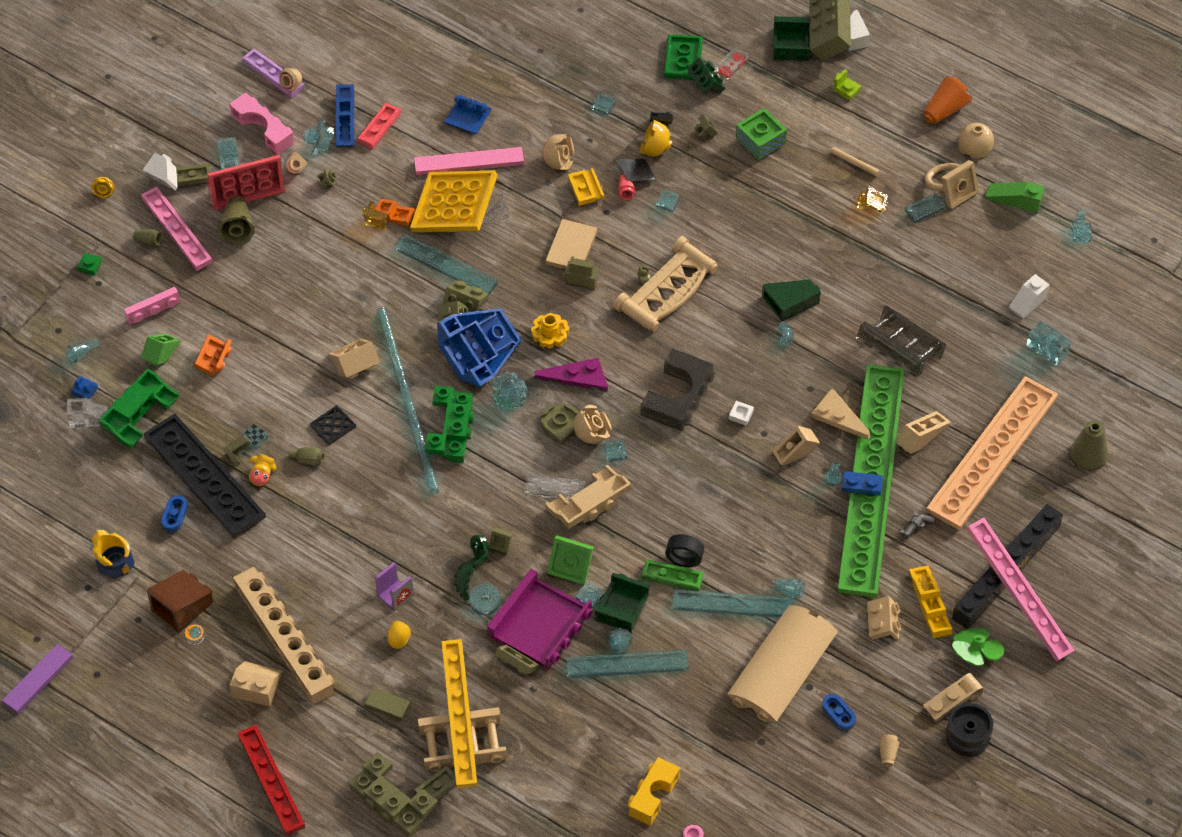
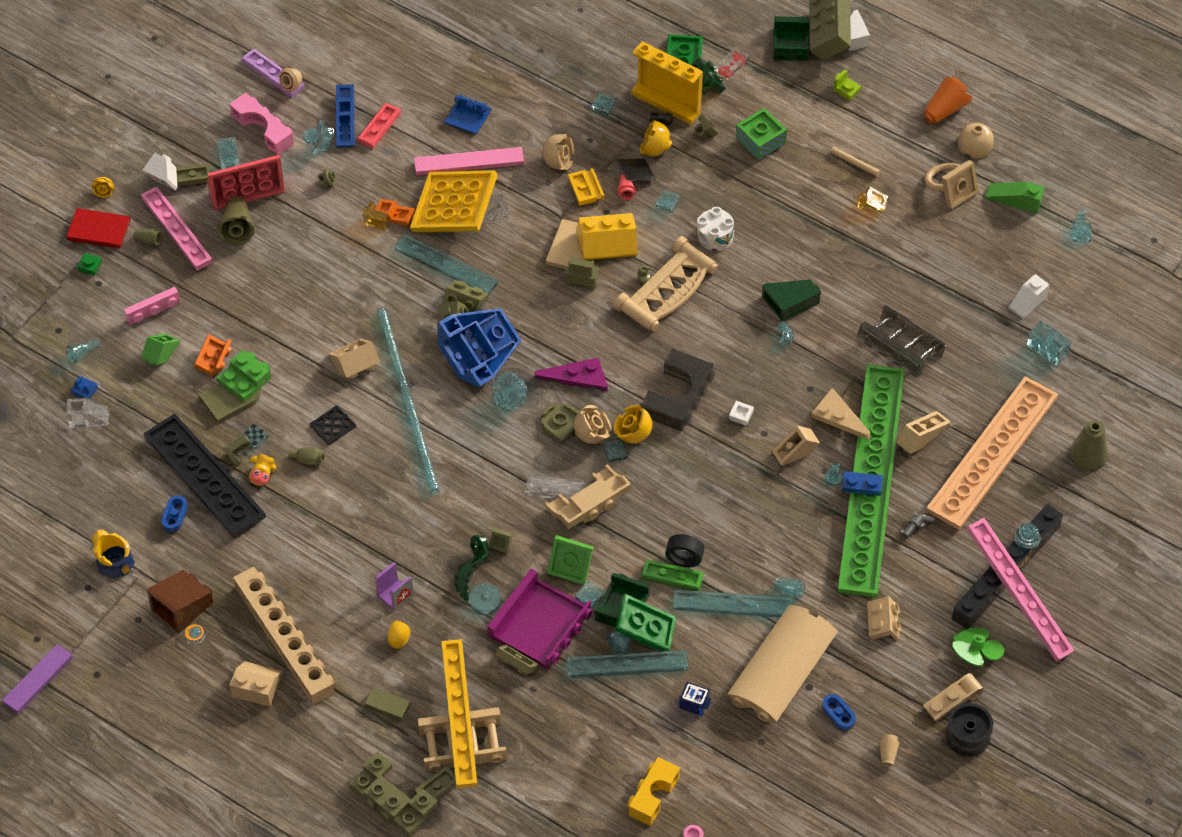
green bracket [99,368,179,449] -> none
red plate [238,725,305,836] -> none
tan piece [286,152,308,174] -> none
green bracket [425,386,474,463] -> none
yellow plant [531,313,569,349] -> none
clear light blue tile [904,193,946,223] -> none
yellow slope [909,566,952,638] -> none
none -> red tile [67,208,130,249]
none -> olive tile [198,383,261,424]
none -> bright green plate [217,350,271,402]
none -> yellow slope [576,213,637,260]
none -> yellow cylinder [614,405,653,444]
none -> green tile [615,594,676,653]
none -> yellow panel [631,41,703,125]
none -> clear blue brick [679,682,712,716]
none -> white brick [697,207,734,251]
none -> clear light blue cone [1014,523,1041,549]

